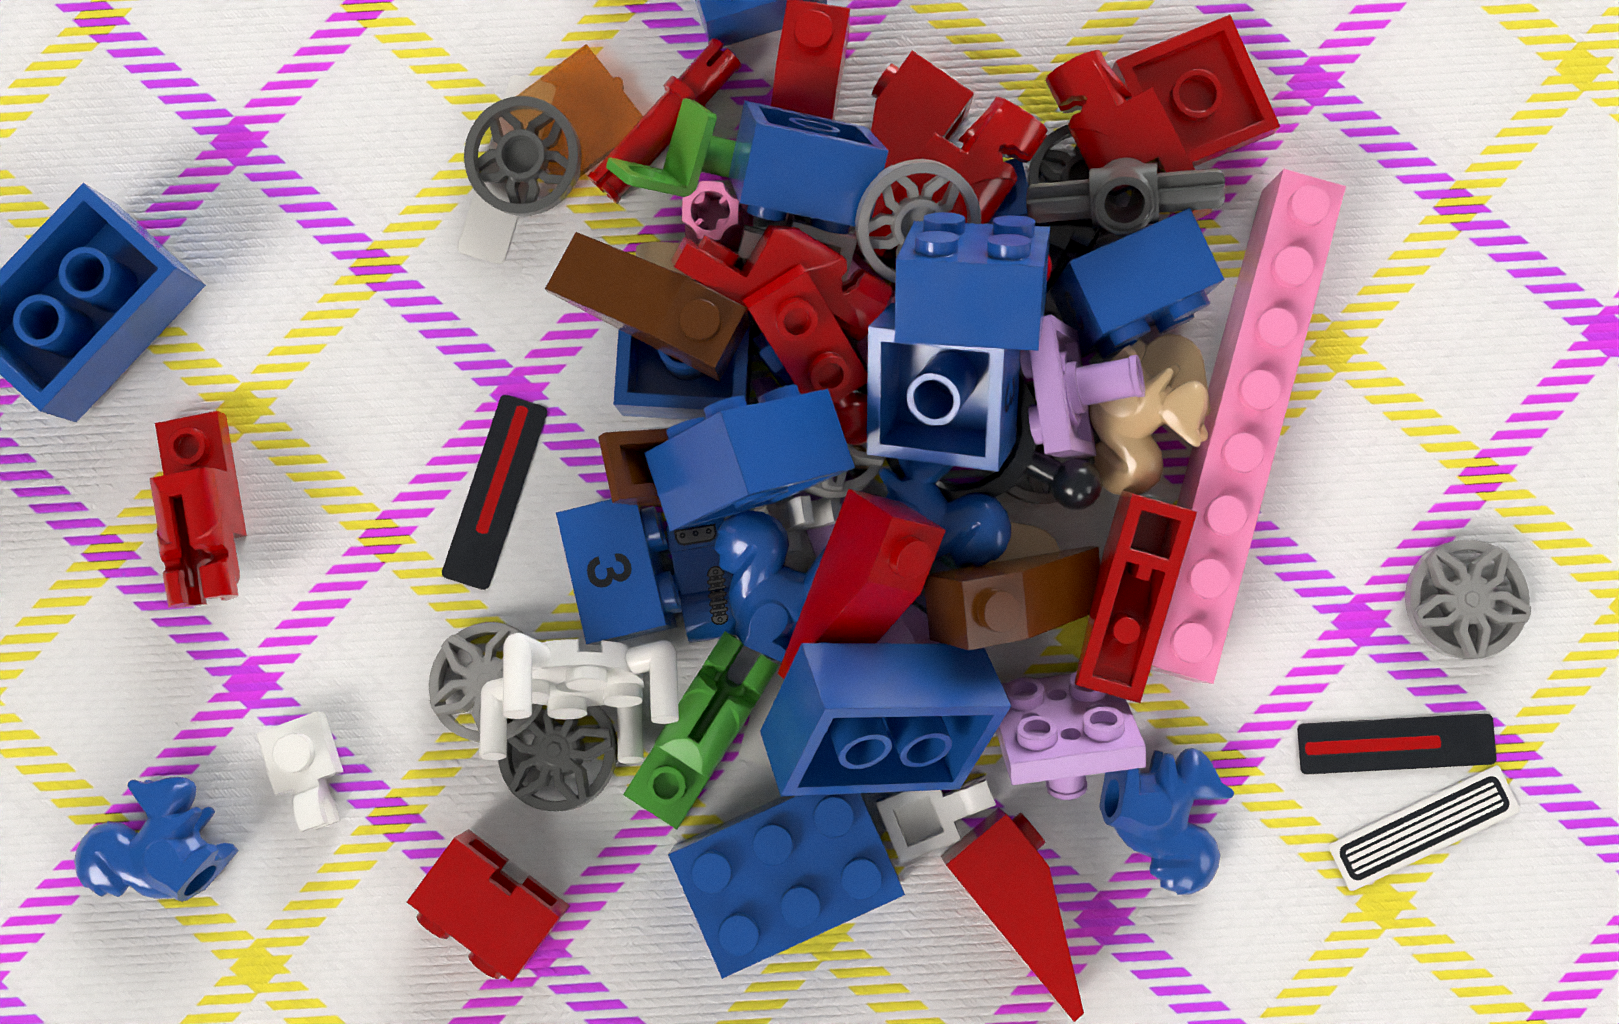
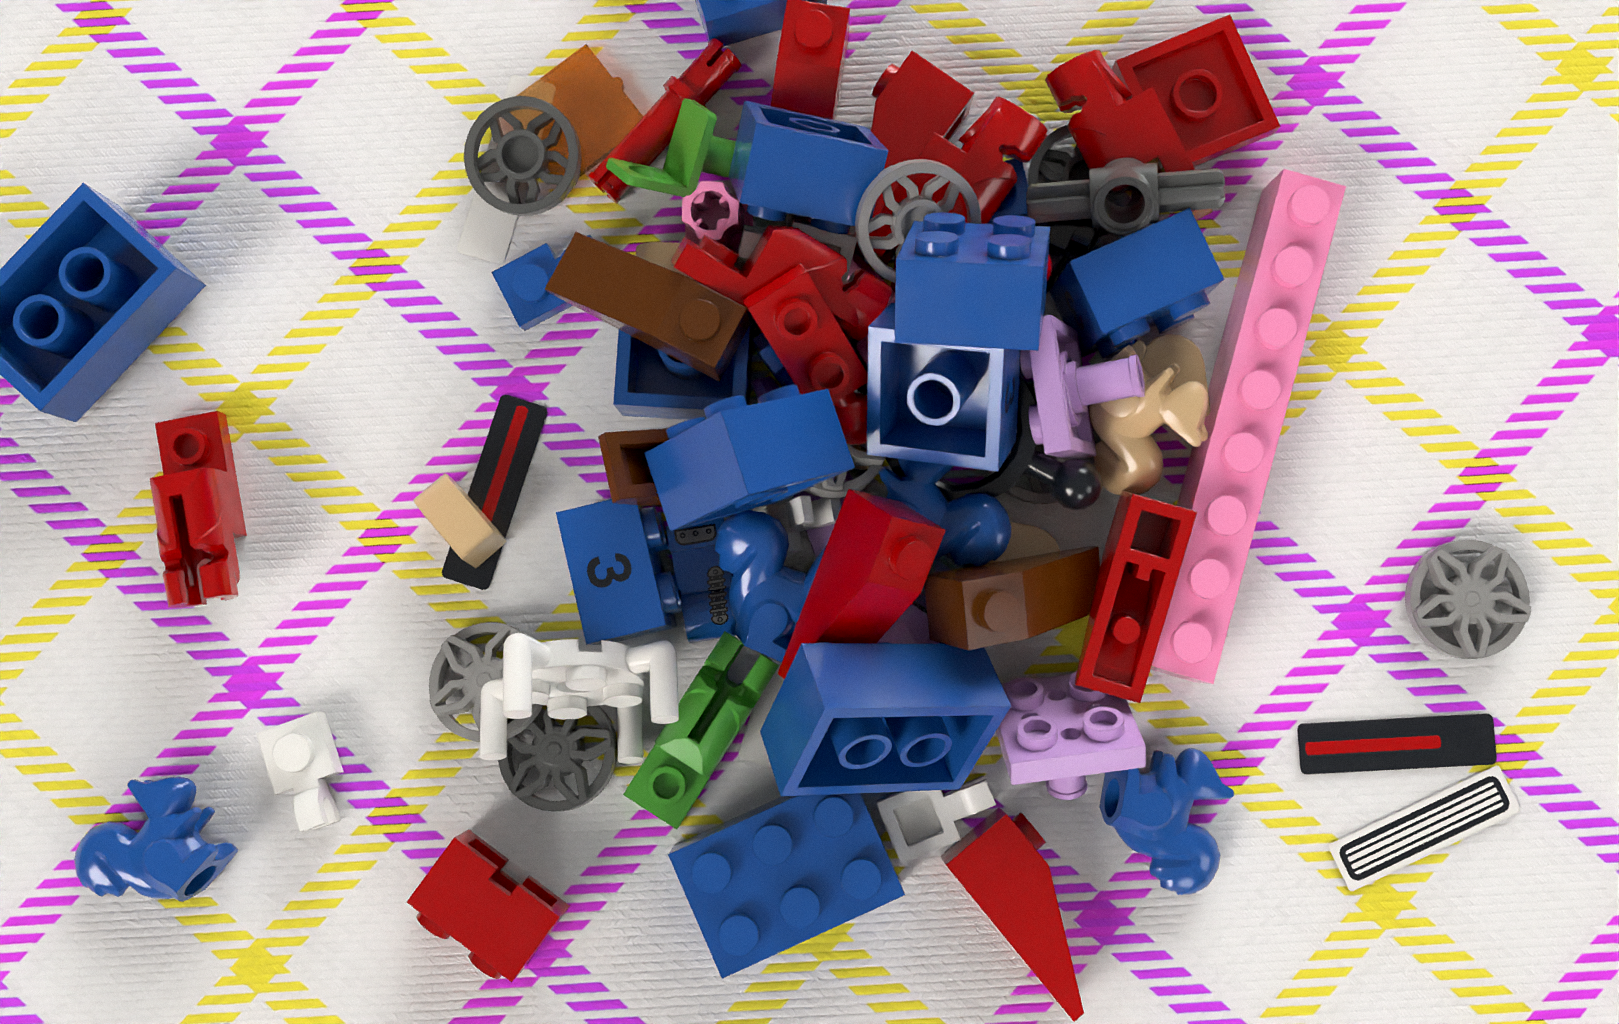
none -> tan piece [413,473,507,568]
none -> blue plate [491,235,592,331]

